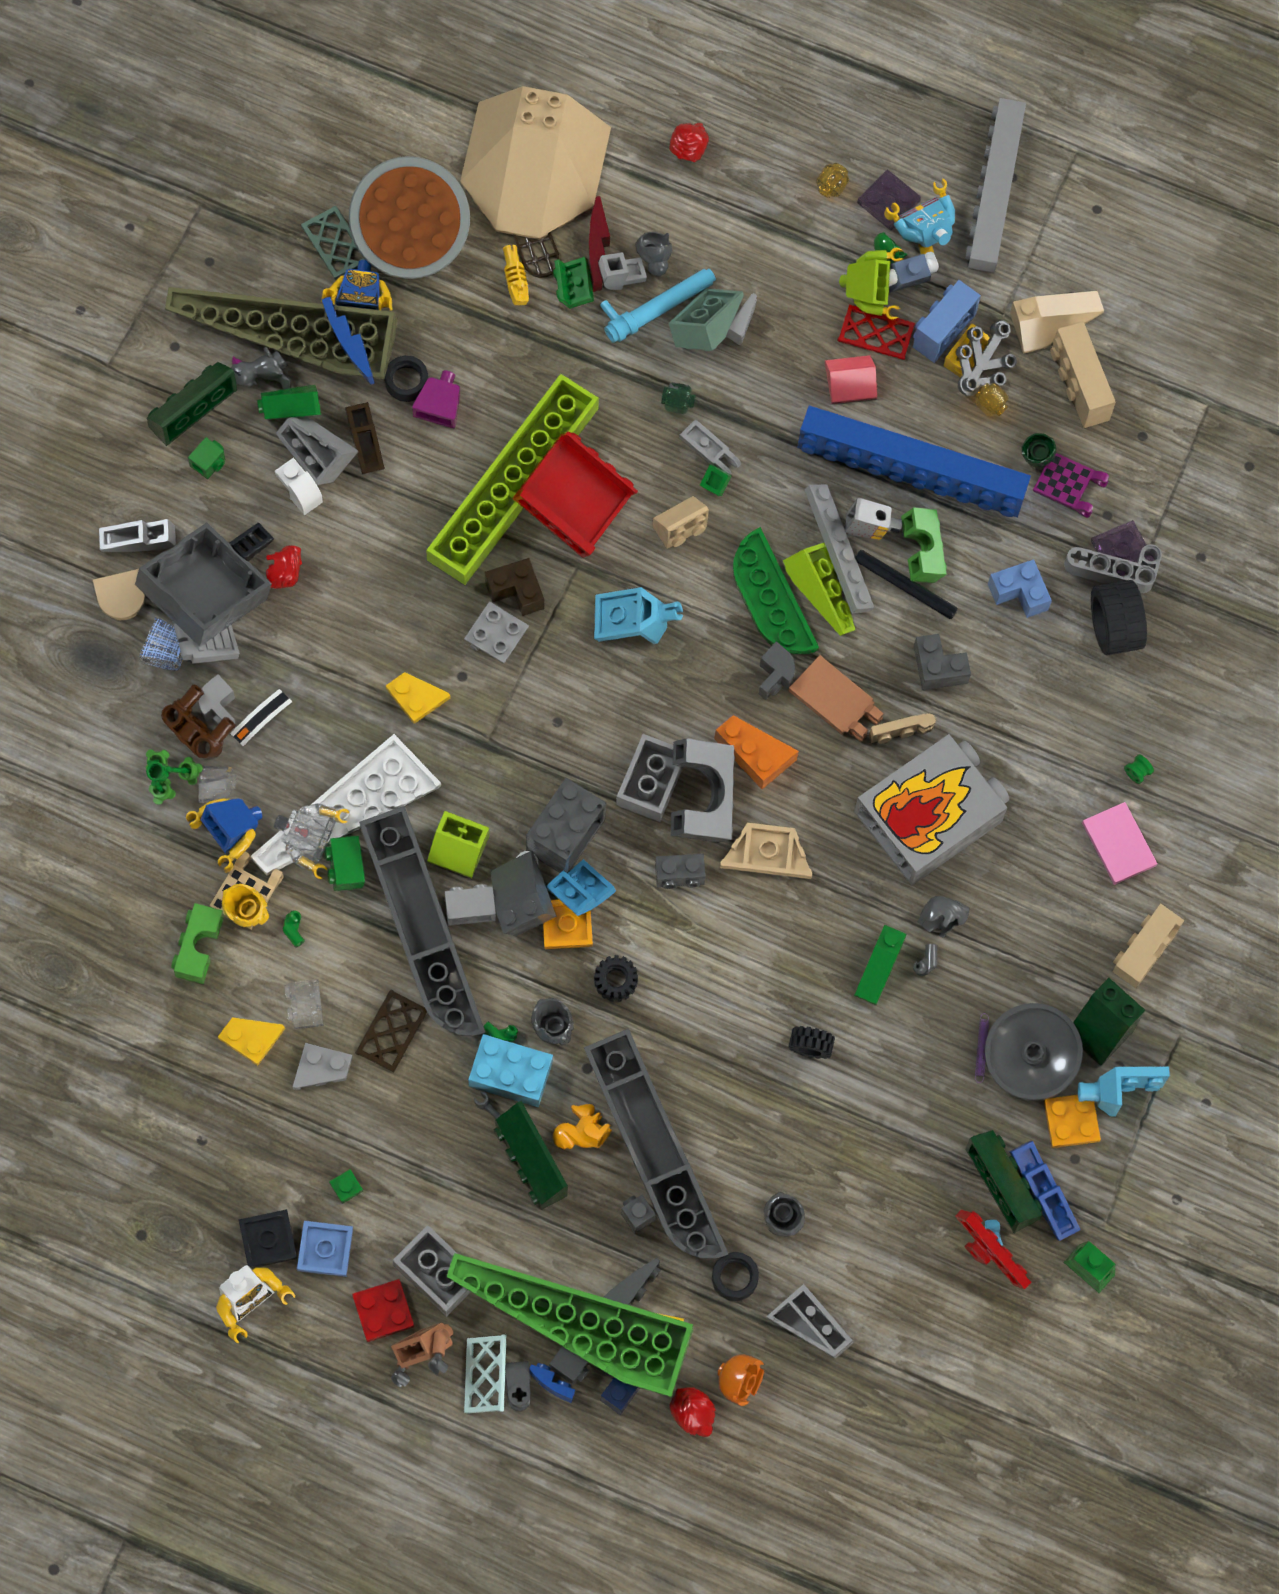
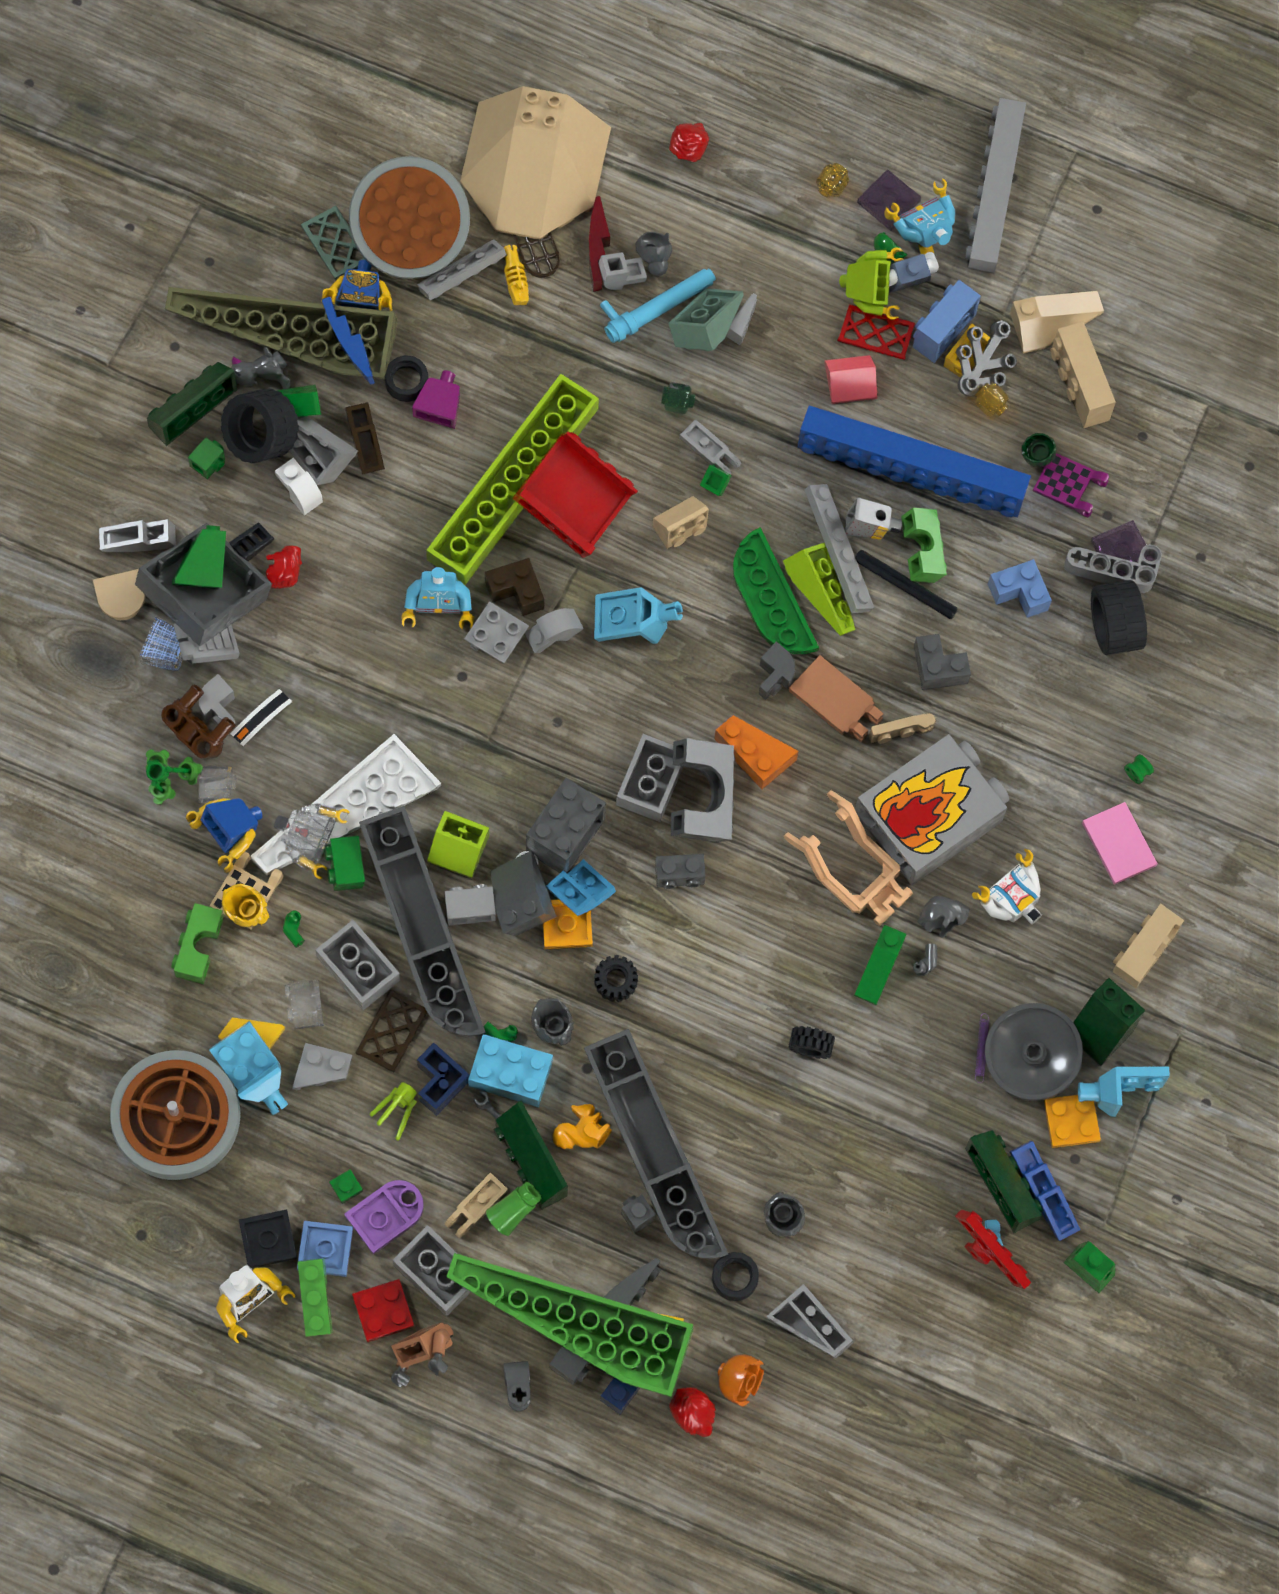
yellow wing [386,672,450,724] -> none
light aqua window [464,1334,506,1413] -> none
blue slope [529,1363,575,1403] -> none
green bracket [553,257,594,309] -> none
tan wing [720,823,812,879] -> none
none -> dark orange wheel [110,1050,241,1180]
none -> green slope [172,525,226,589]
none -> medium azure plate [209,1021,288,1115]
none -> black tyre [221,388,299,463]
none -> bright green arch [298,1258,333,1337]
none -> light grey brick [316,920,400,1011]
none -> medium lavender plate [344,1180,423,1255]
none -> lime plant [370,1082,417,1141]
none -> medium azure torso [401,567,474,629]
none -> light grey plate [417,239,507,300]
none -> dark blue brick [417,1042,470,1116]
none -> tan hinge [444,1173,508,1238]
none -> bright green plant [486,1182,541,1236]
none -> light grey brick [525,608,584,653]
none -> light nougat piece [784,790,913,926]
none -> torso [972,849,1042,925]

